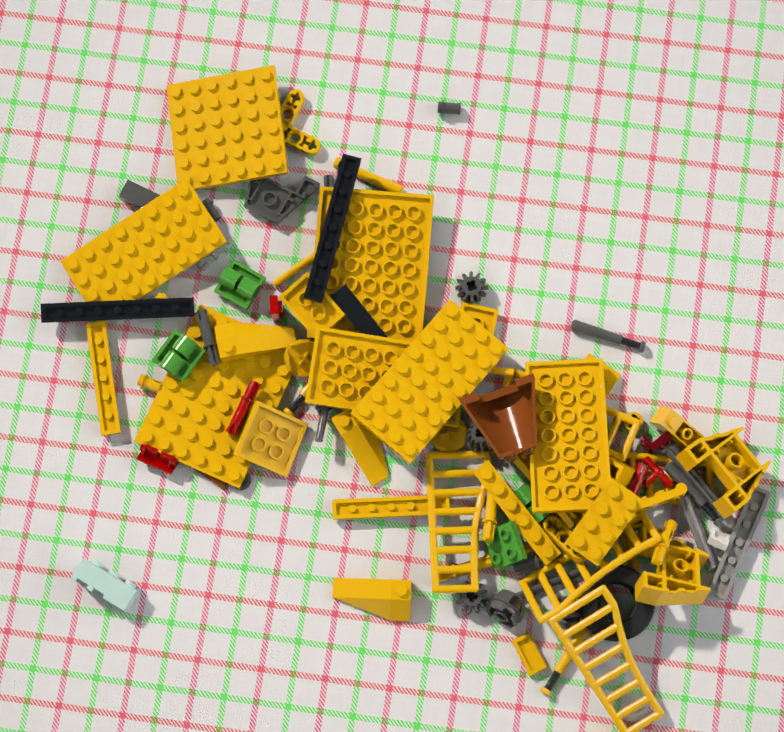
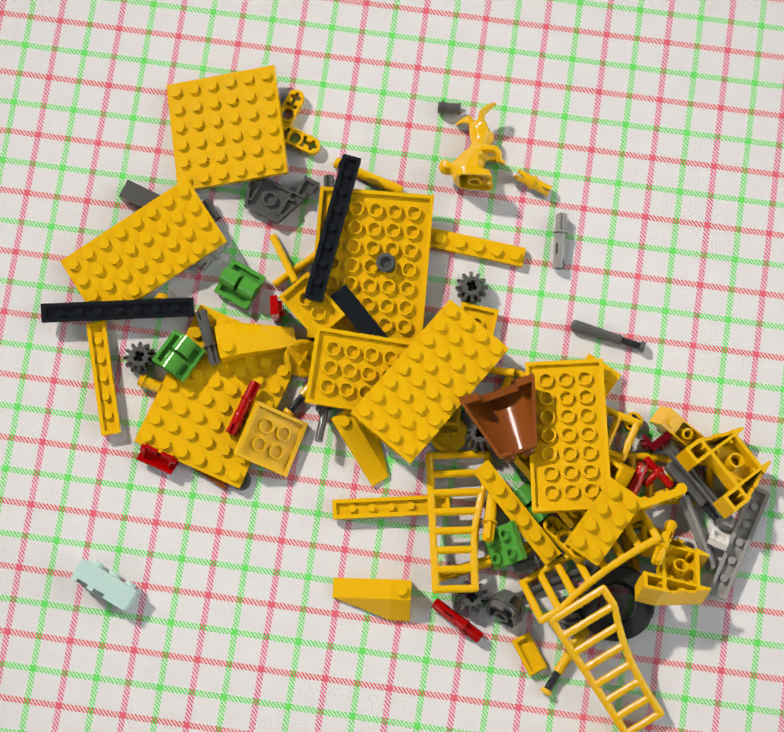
none -> dark grey gear [123,342,155,375]
none -> yellow piece [269,234,298,284]
none -> dark grey tile [376,253,395,273]
none -> yellow plate [430,228,526,268]
none -> red axle [431,598,483,642]
none -> yellow animal [439,103,506,191]
none -> yellow pin [514,168,552,197]
none -> light grey axle [552,213,568,270]

